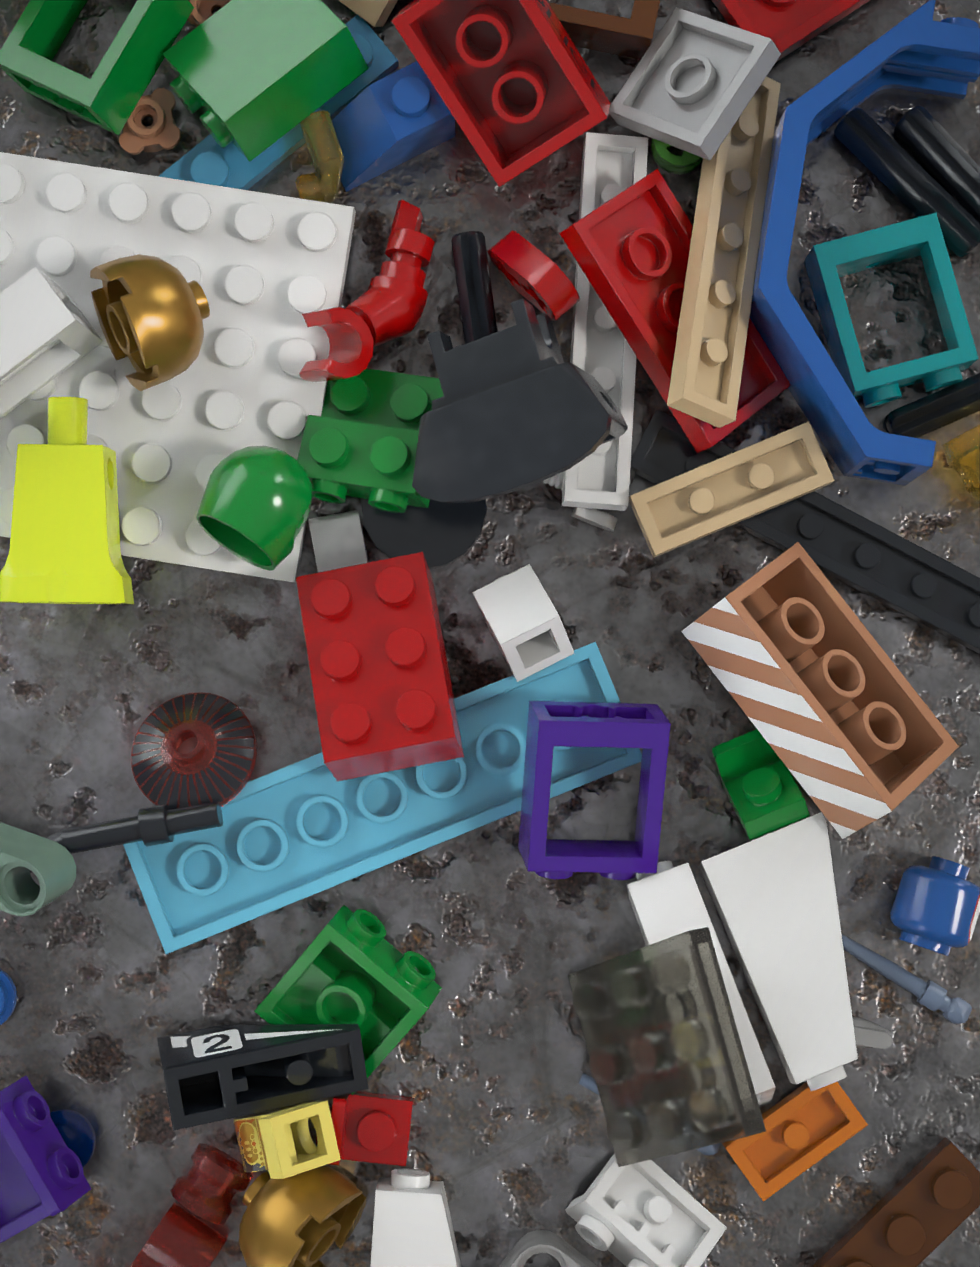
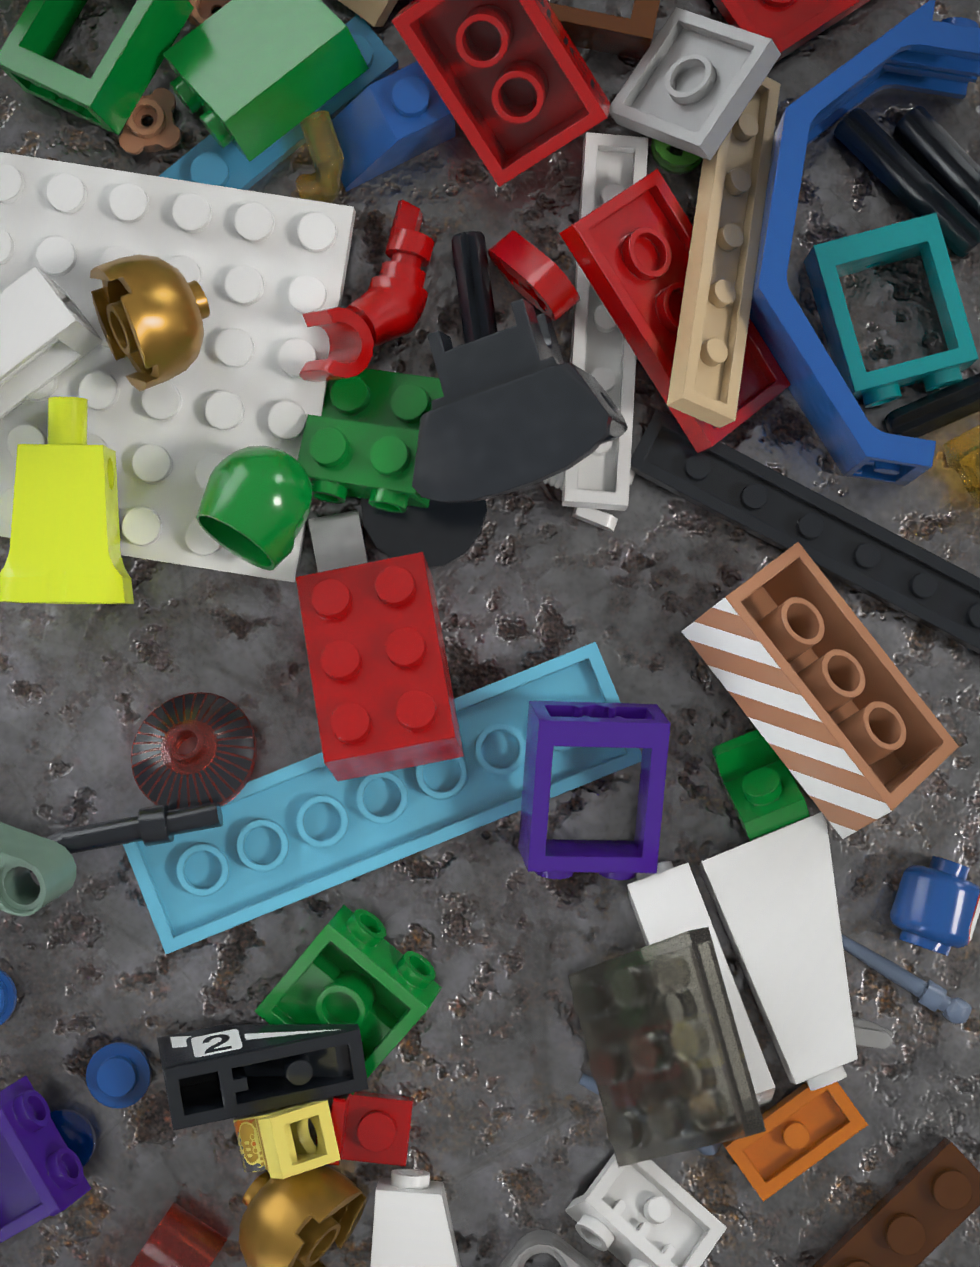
clear red wheel [170,1143,253,1225] -> none
white brick [472,564,574,682] -> none
tan plate [629,421,835,558] -> none
none -> blue plate [86,1042,152,1108]

